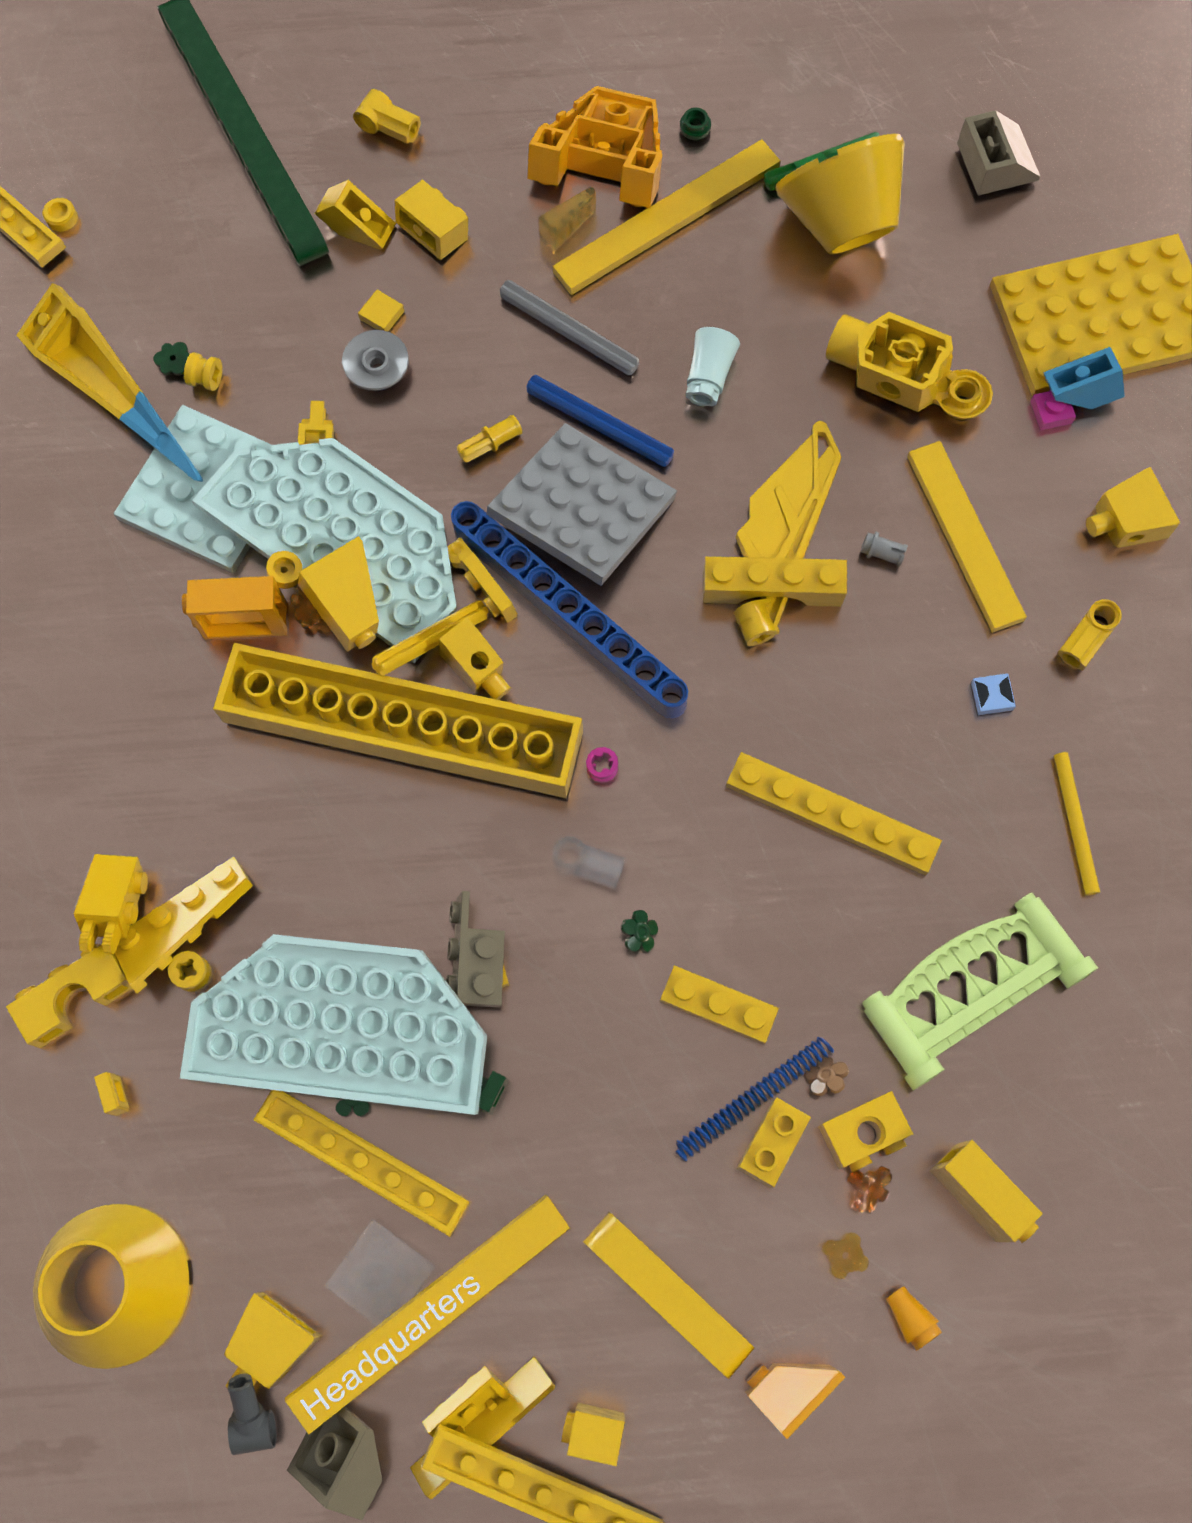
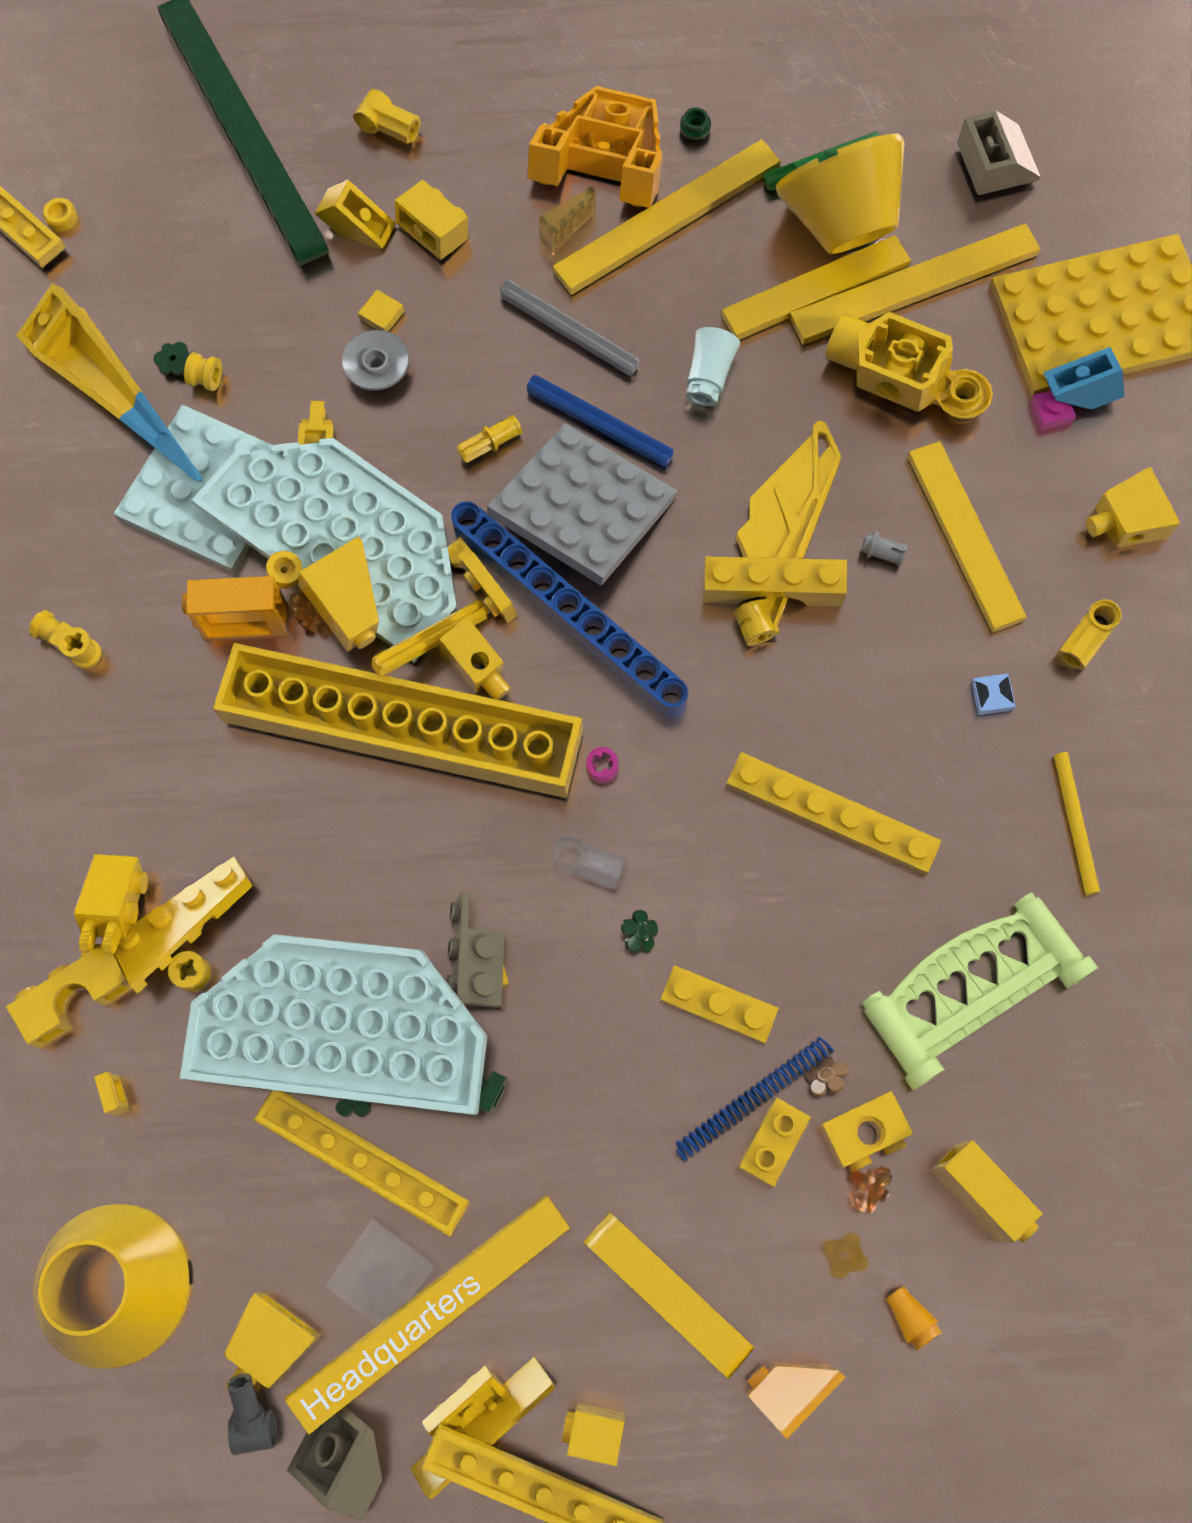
none -> yellow connector [29,610,102,669]
none -> yellow tile [721,235,911,340]
none -> yellow tile [789,223,1041,345]

